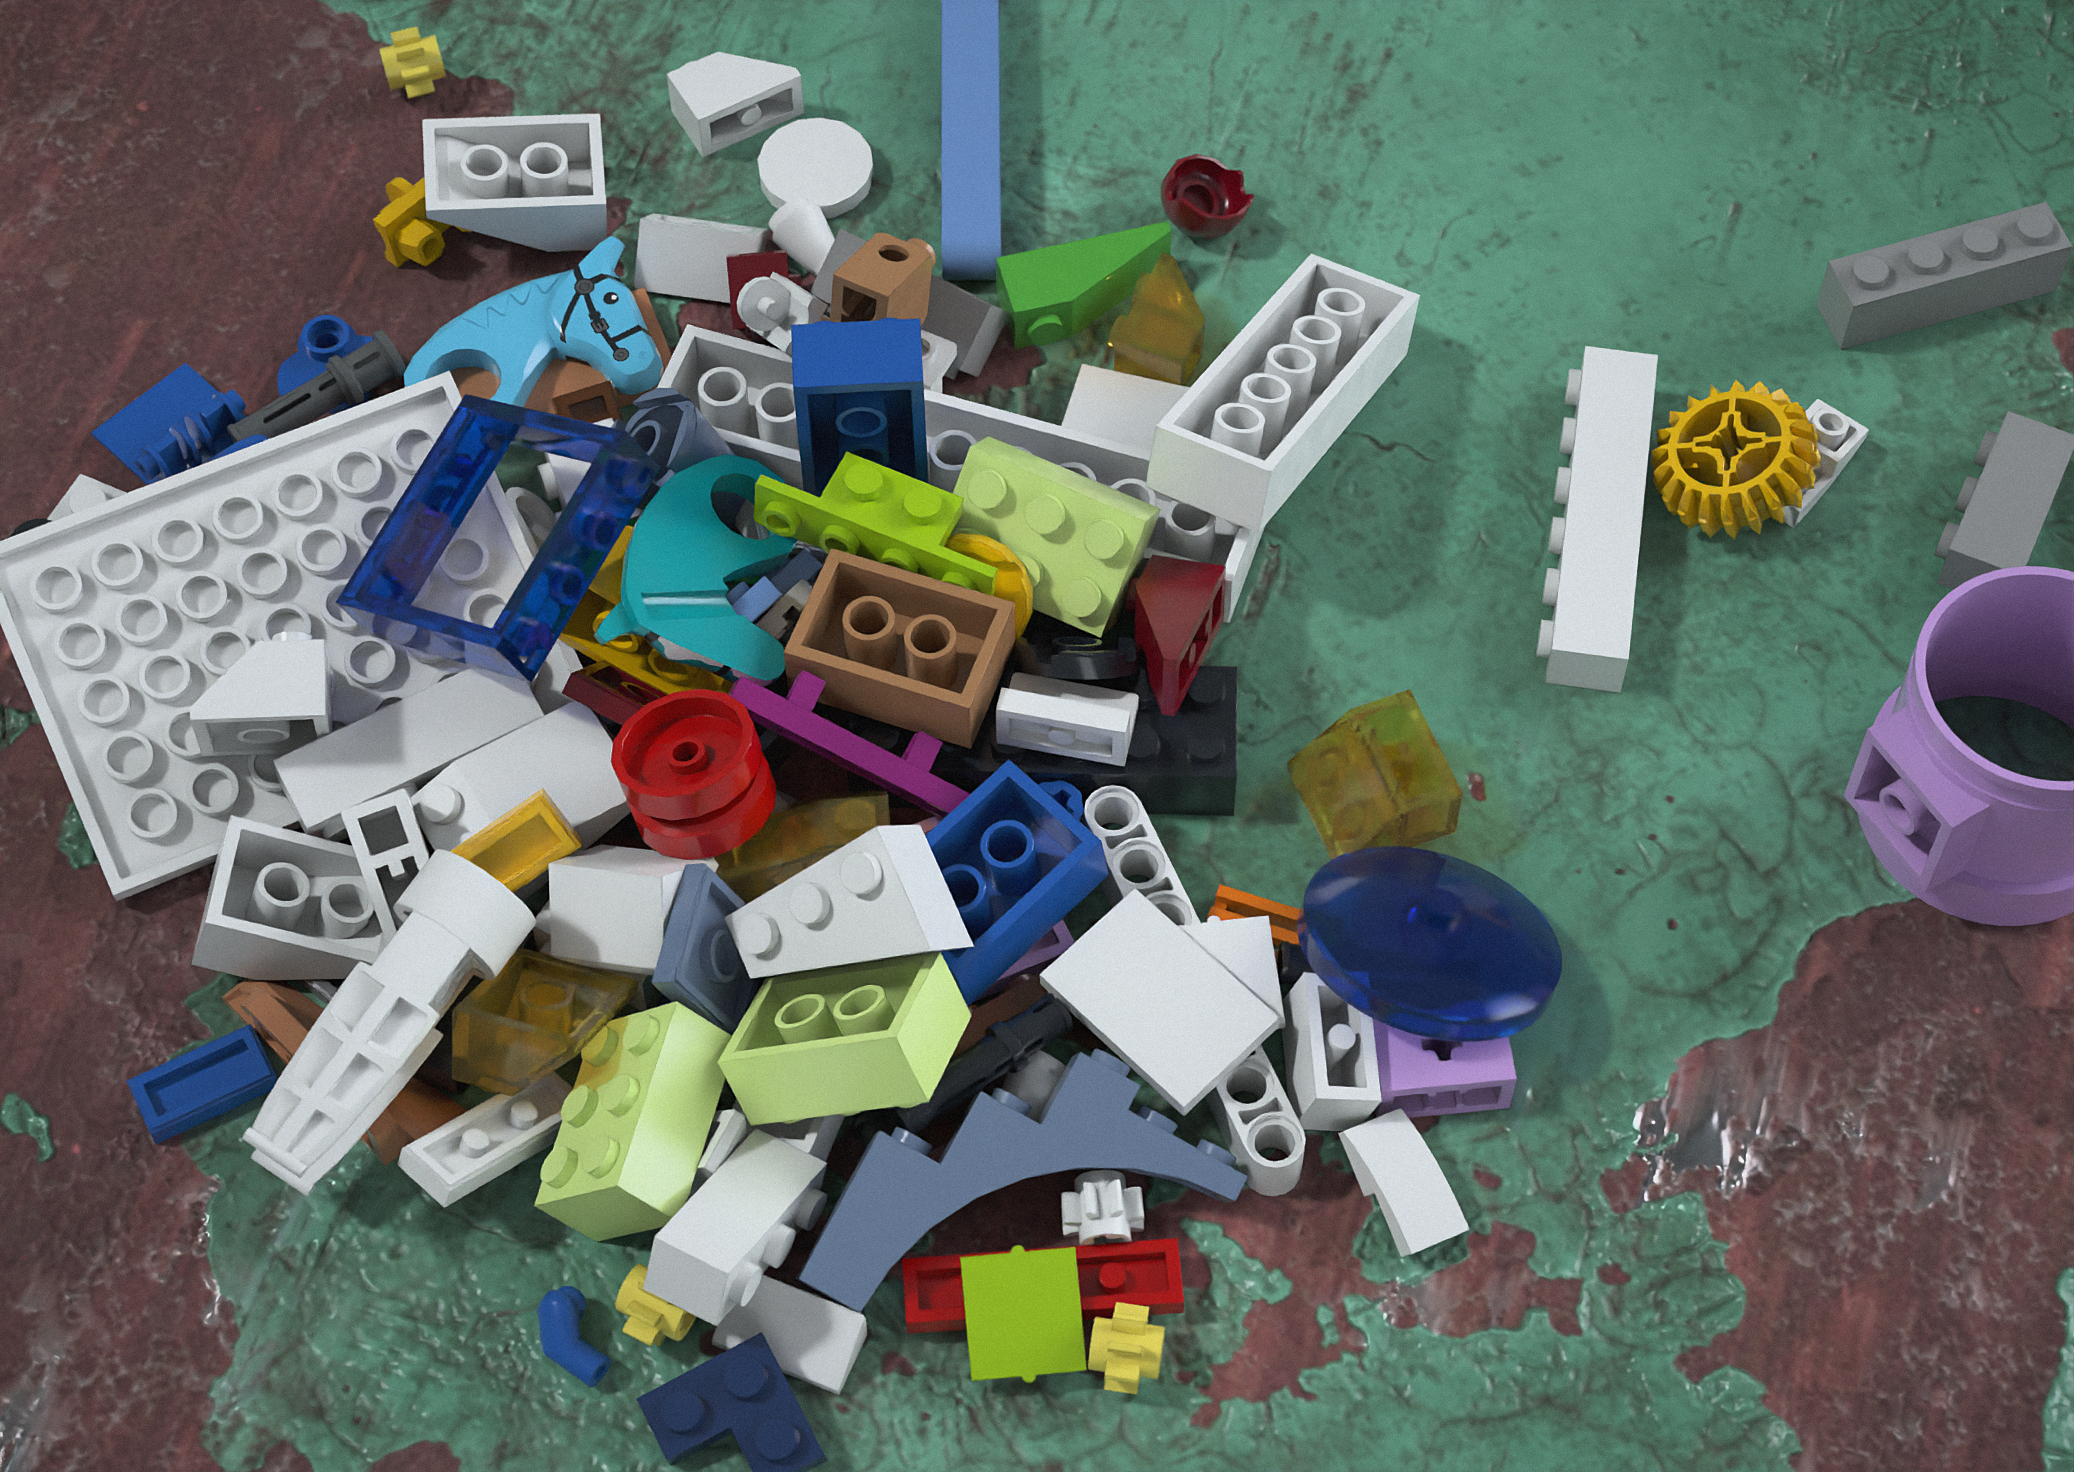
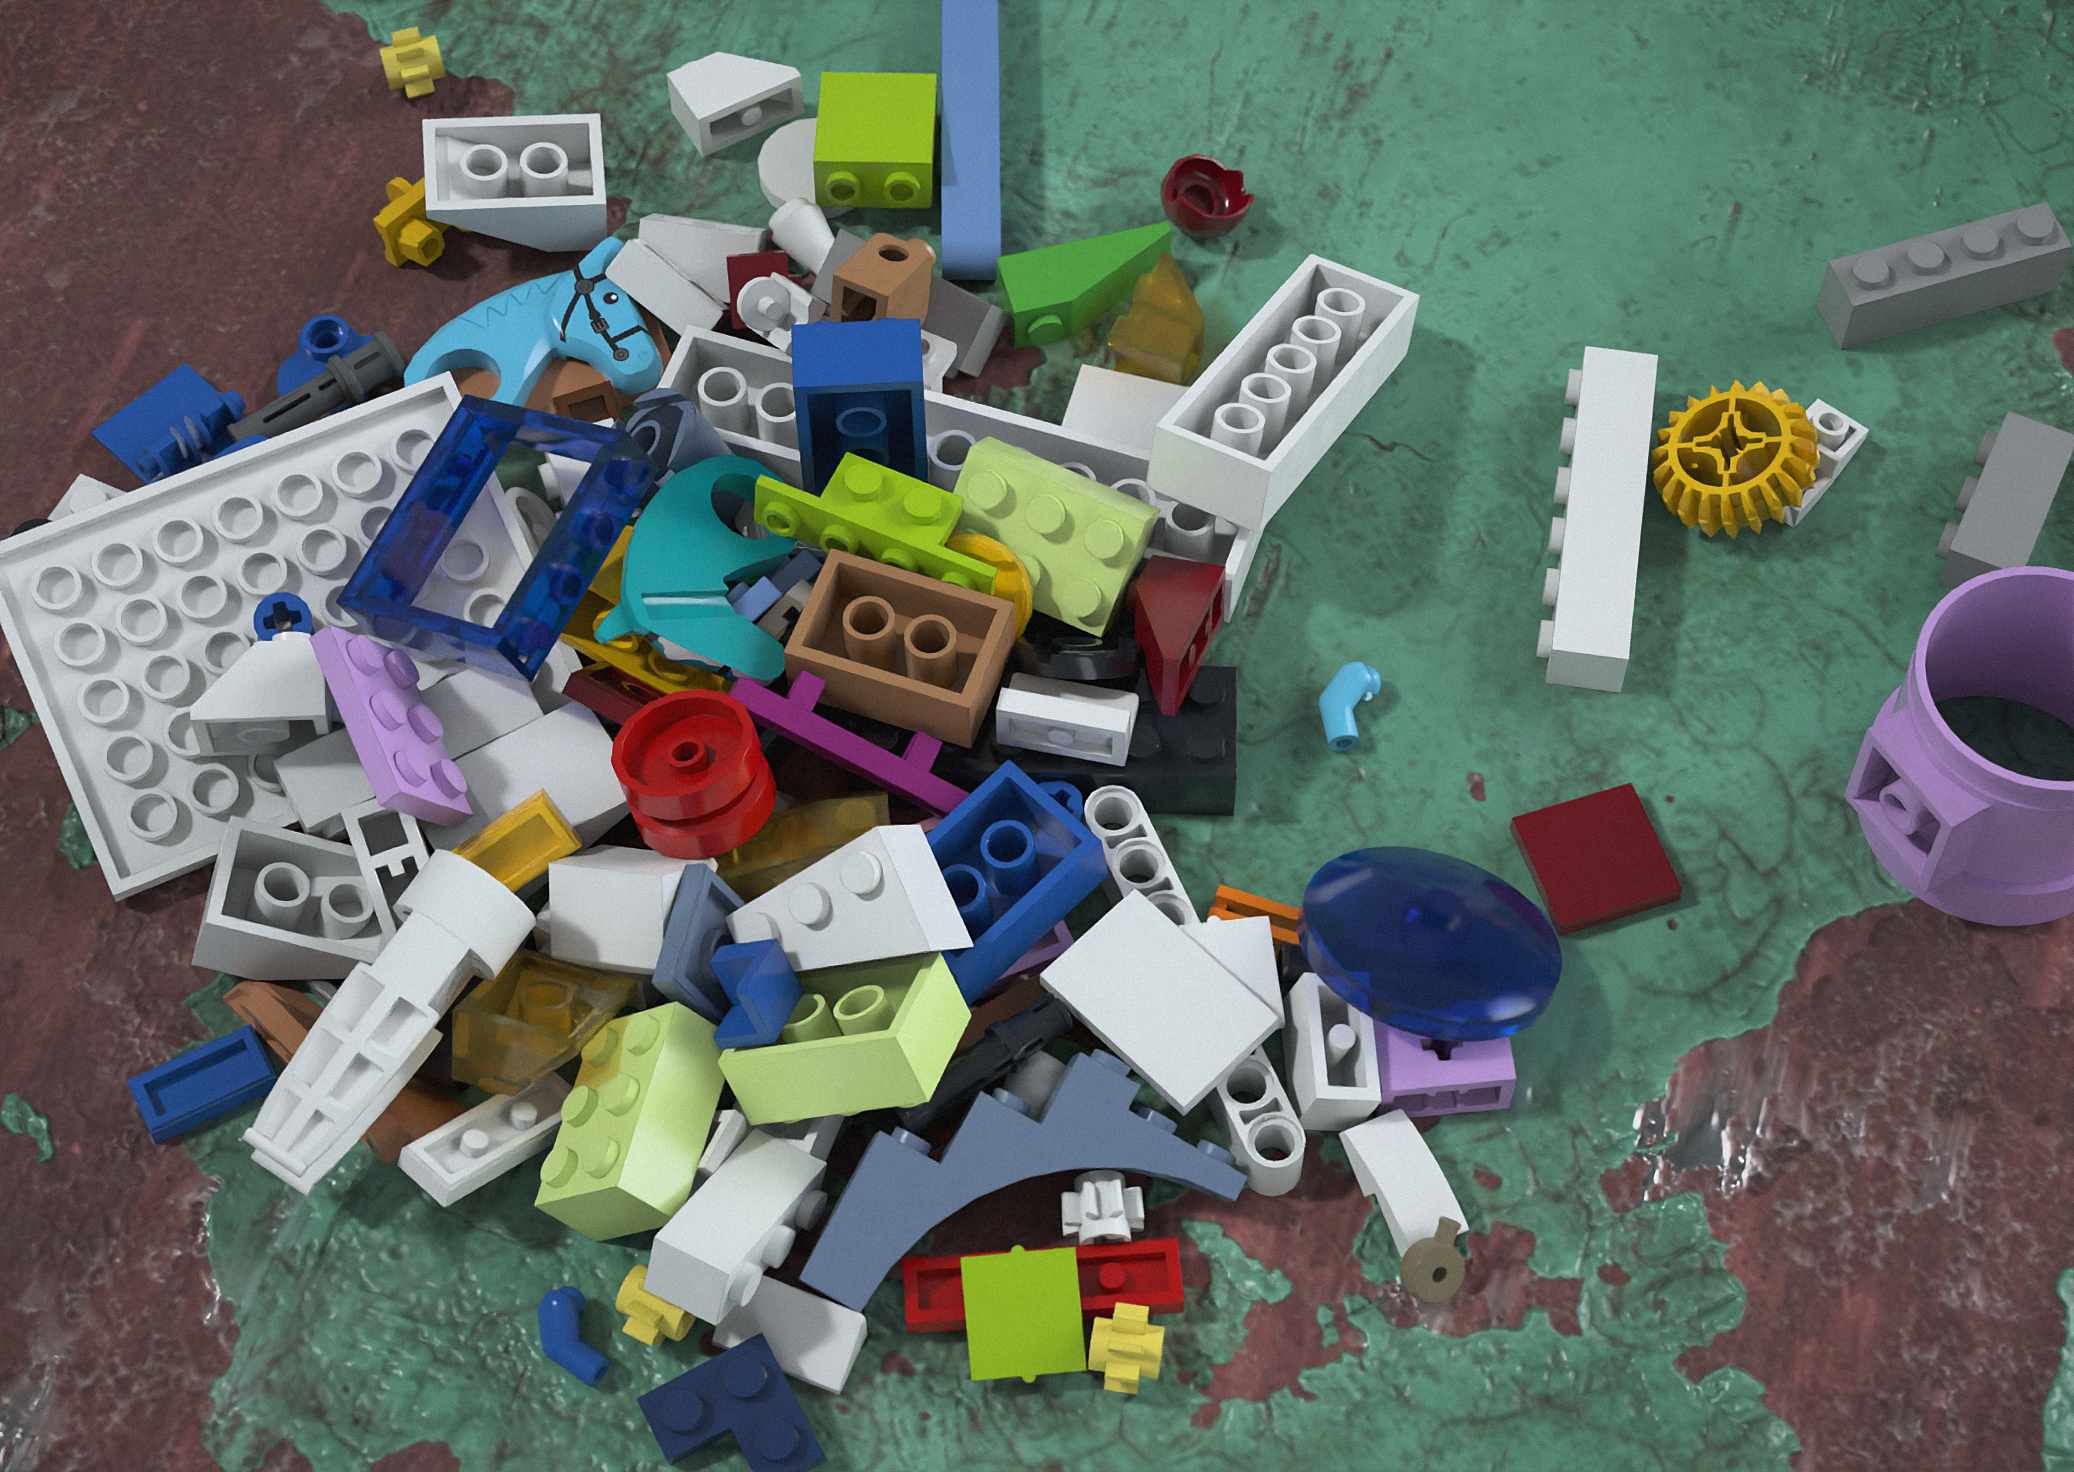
clear yellow slope [1287,689,1463,872] -> none
none -> blue bush [253,592,315,641]
none -> lavender plate [309,624,474,829]
none -> white slope [605,239,731,336]
none -> blue panel [710,938,804,1050]
none -> lime panel [813,72,938,208]
none -> medium azure arm [1319,662,1381,752]
none -> dark tan piece [1400,1216,1465,1303]
none -> dark red tile [1510,783,1682,936]

